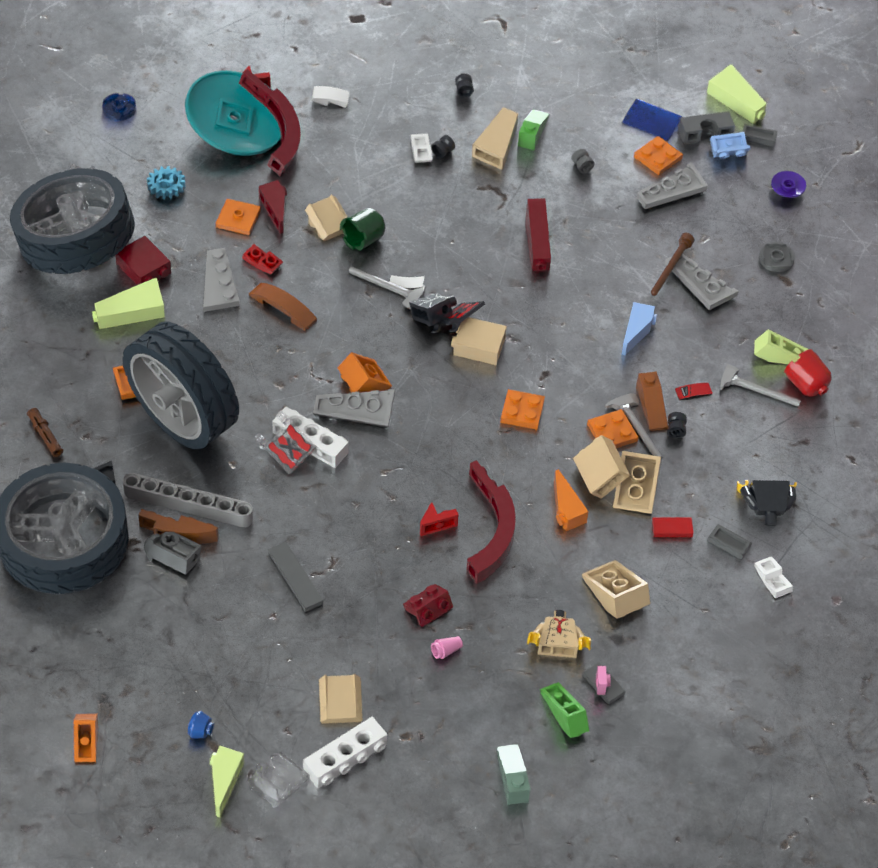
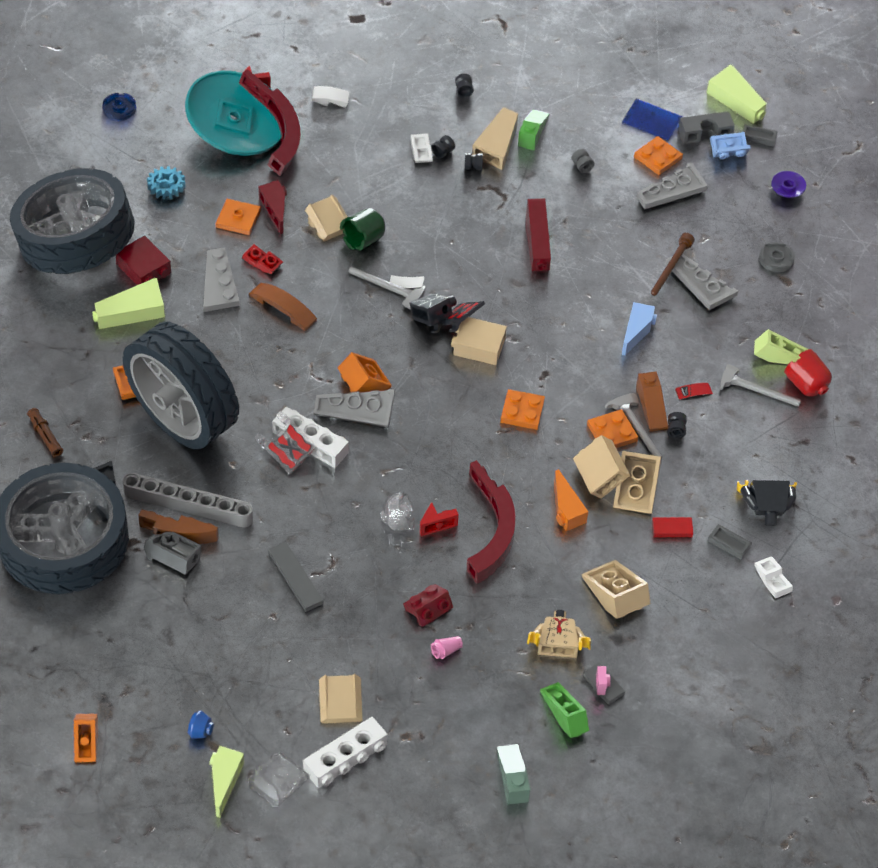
none -> clear cylinder [380,492,415,532]
none -> black wheel [464,153,483,171]

